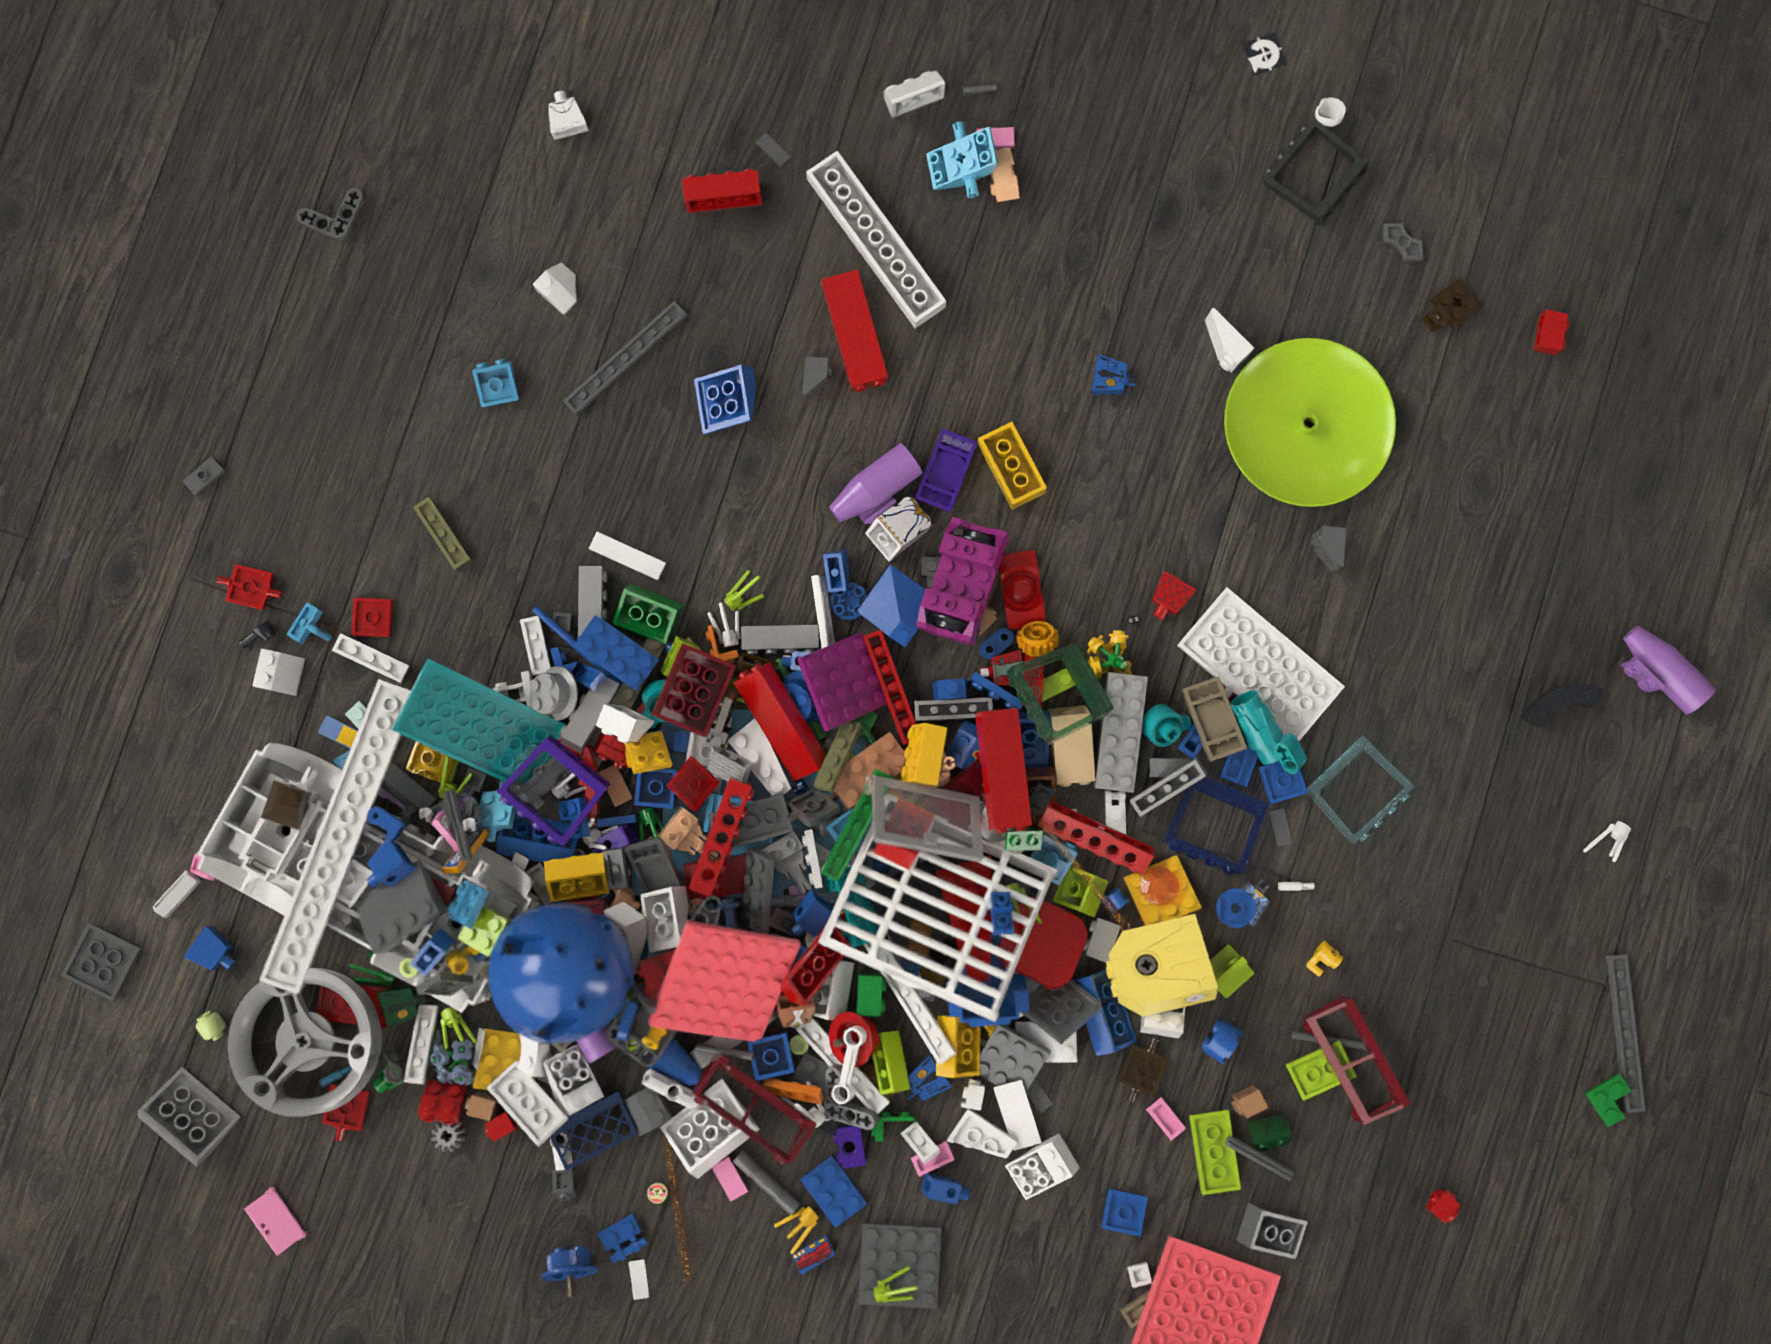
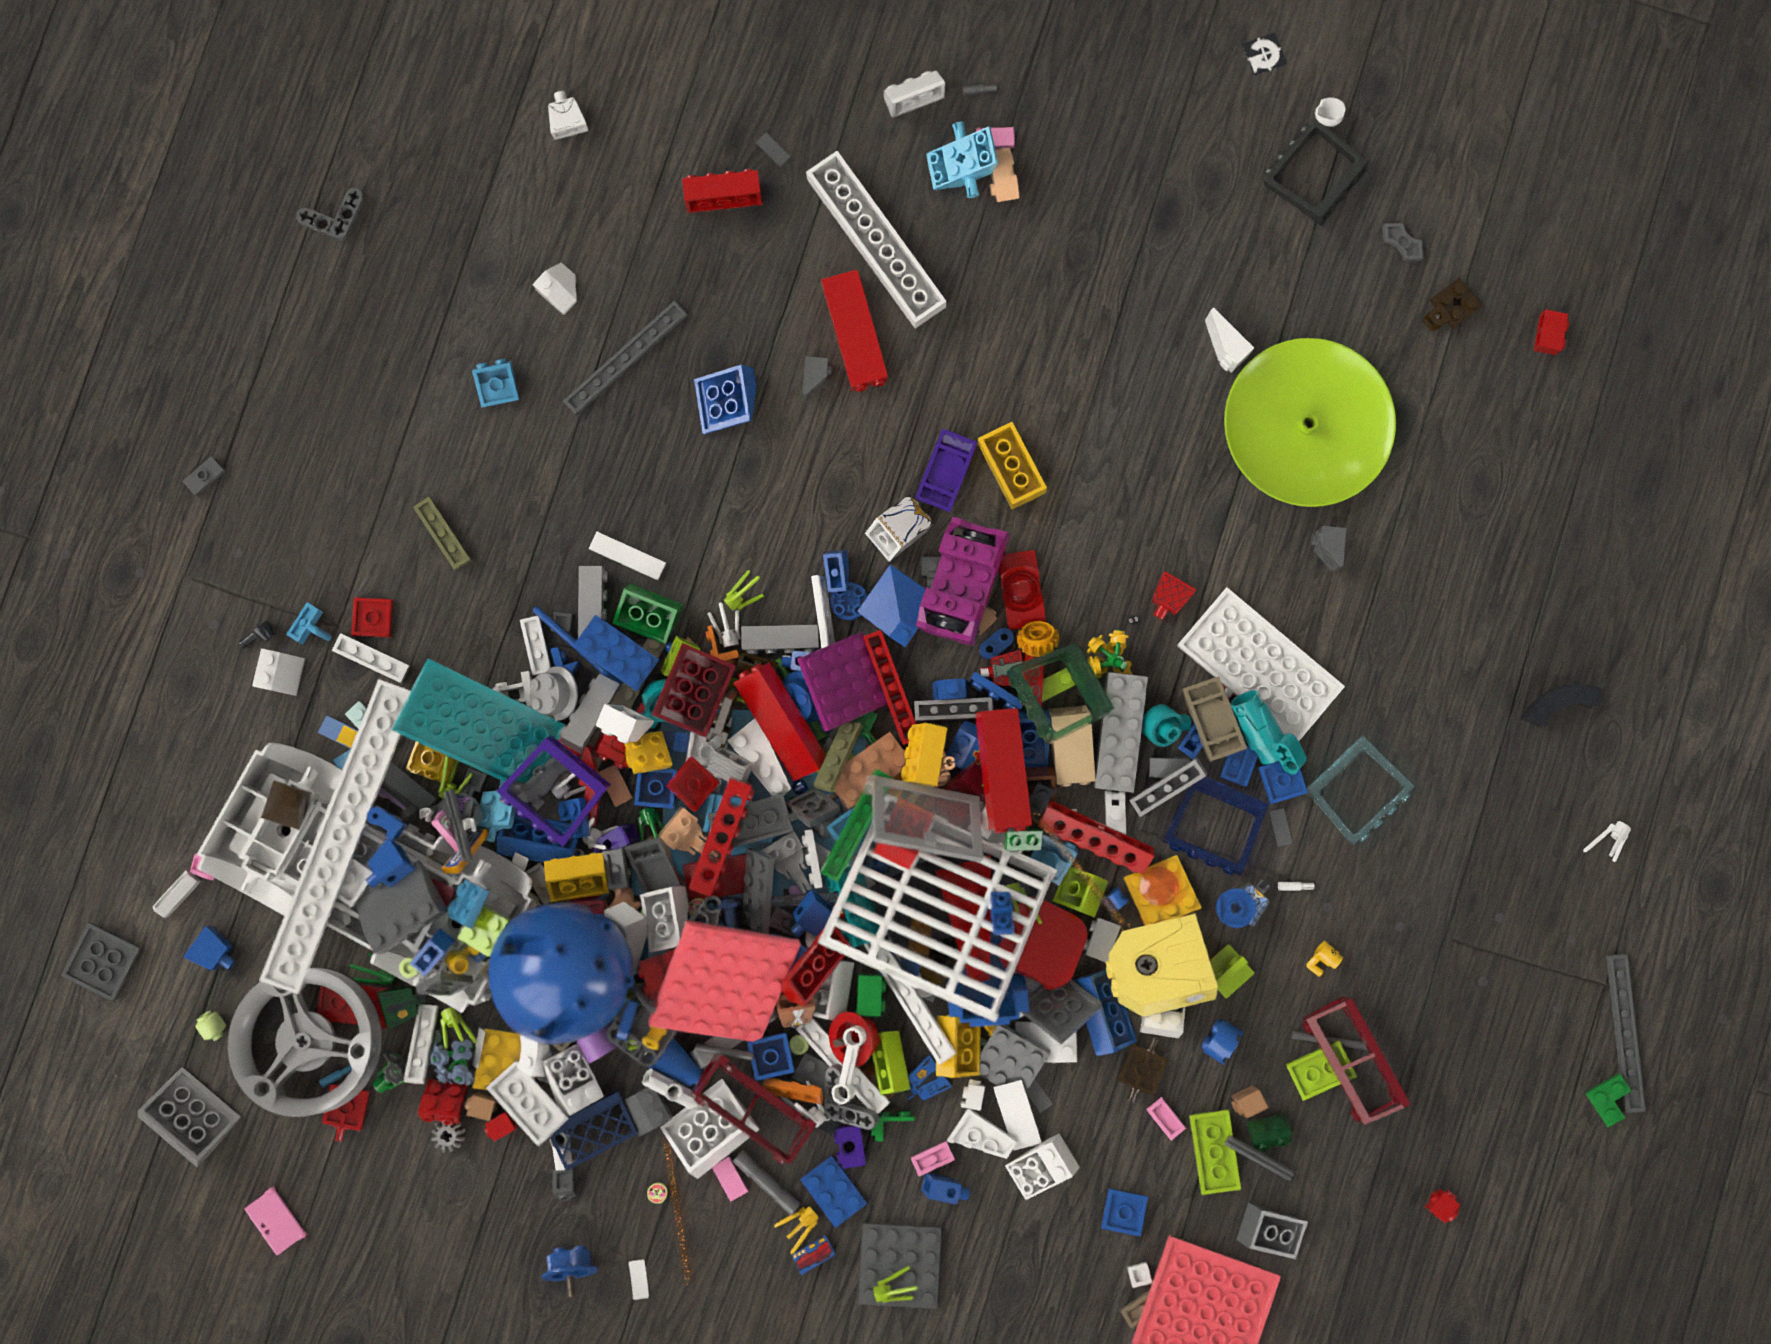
red plate [216,564,282,611] -> none
blue tile [573,663,606,691] -> none
blue tile [596,815,638,828] -> none
blue plate [597,1213,648,1263] -> none
medium lavender piece [829,443,923,524] -> none
white plate [901,1121,940,1164] -> none
blue torso [1091,355,1137,394] -> none
medium lavender piece [1621,625,1716,714] -> none

